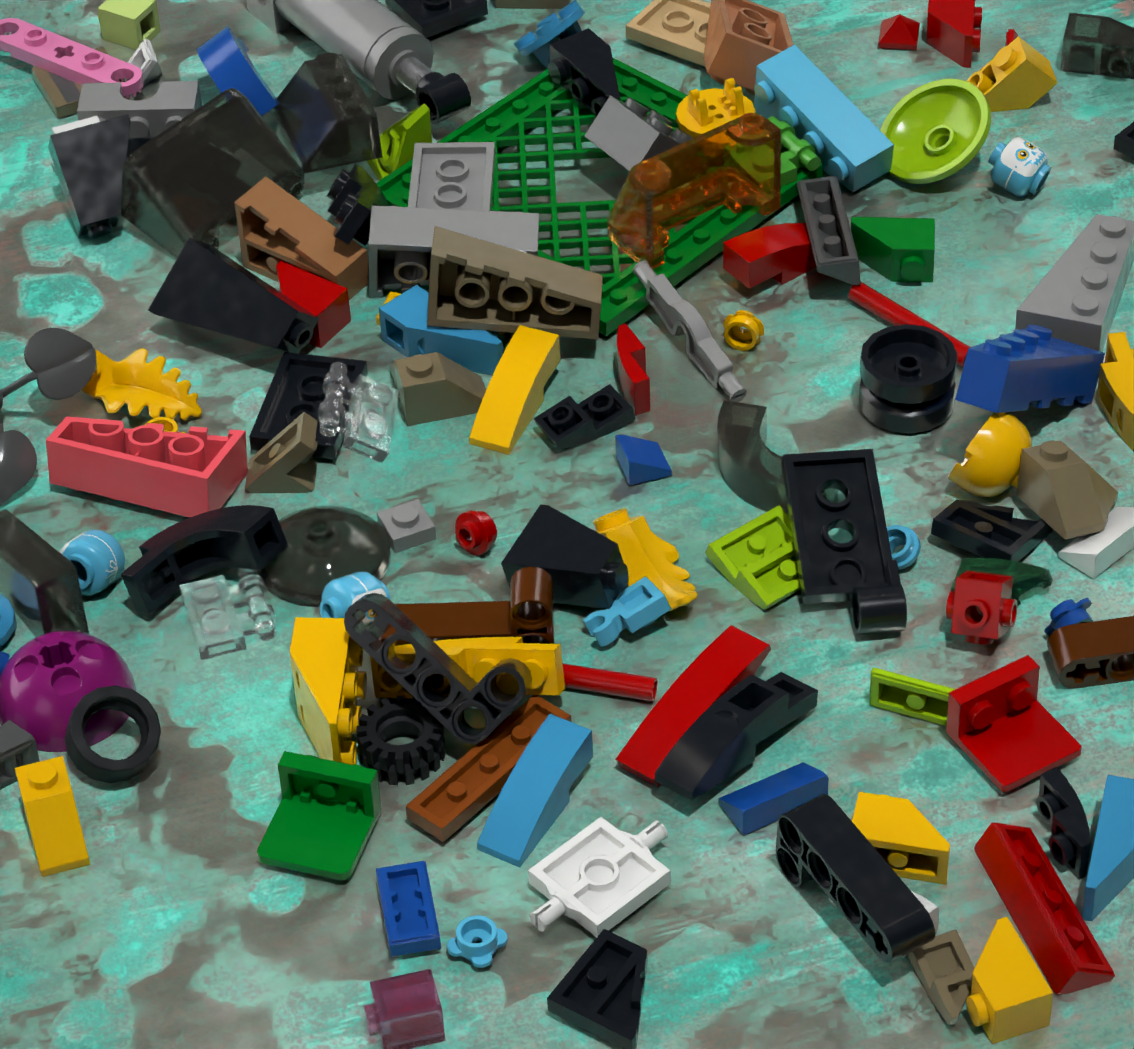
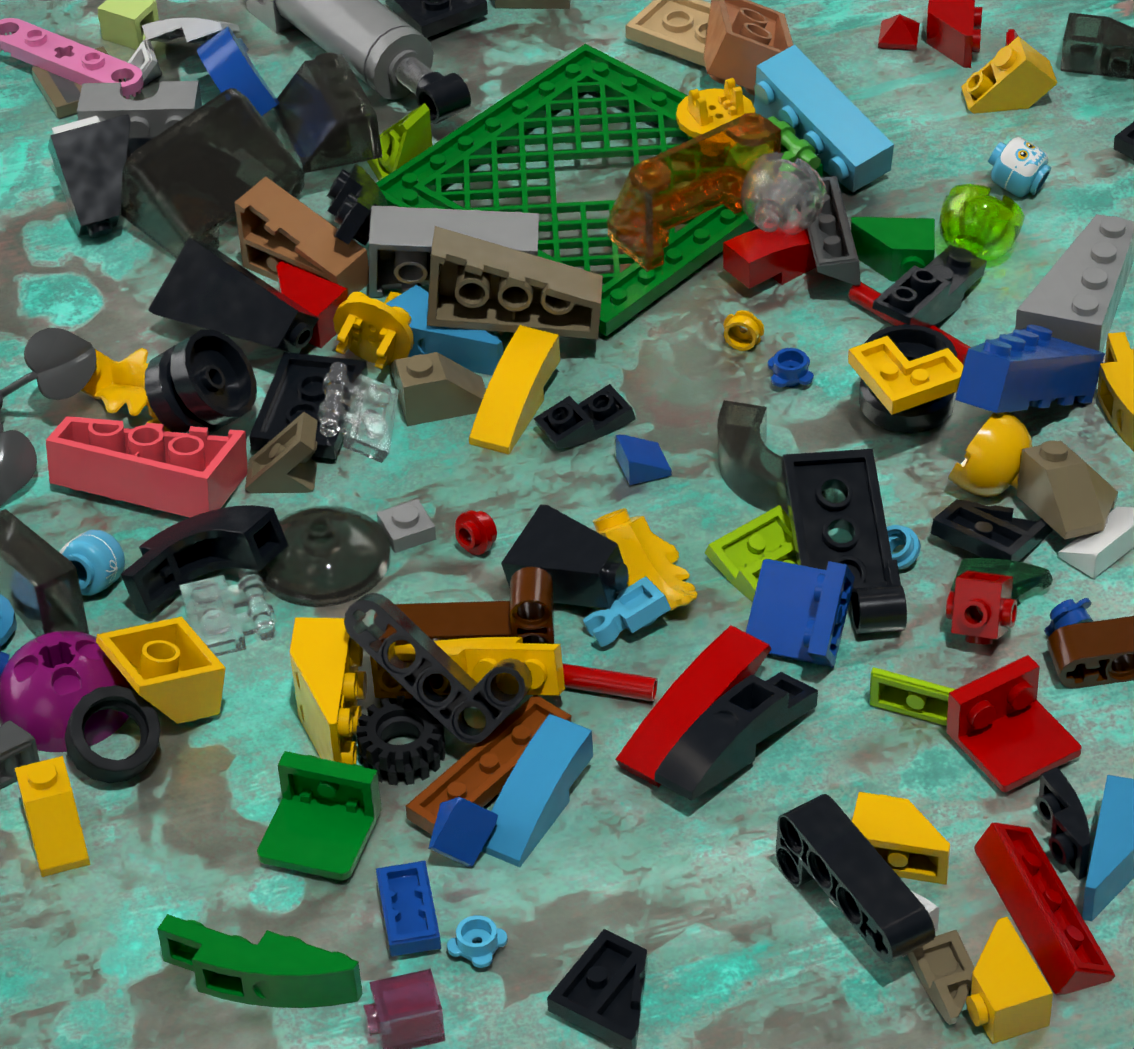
medium azure head [319,572,391,627] -> none
light grey plate [408,142,496,211] -> none
dark azure plate [514,0,585,69] -> none
white plate [528,817,671,938] -> none
black slope [548,28,620,117] -> none
slope [584,95,706,186] -> none
red slope [617,323,650,416] -> none
light grey piece [633,261,747,403] -> none
blue slope [718,762,829,835] -> none
lime dish [880,79,991,184] -> none
none -> yellow slope [96,616,226,724]
none -> white slope [142,18,240,44]
none -> black wheel [145,329,257,435]
none -> green slope [157,914,363,1008]
none -> yellow plate [333,292,414,370]
none -> blue slope [428,797,498,867]
none -> clear cylinder [741,152,826,236]
none -> blue bracket [746,559,855,668]
none -> blue plate [768,348,814,387]
none -> yellow plate [848,336,964,415]
none -> black slope [872,245,987,327]
none -> clear neon green cylinder [938,184,1025,261]

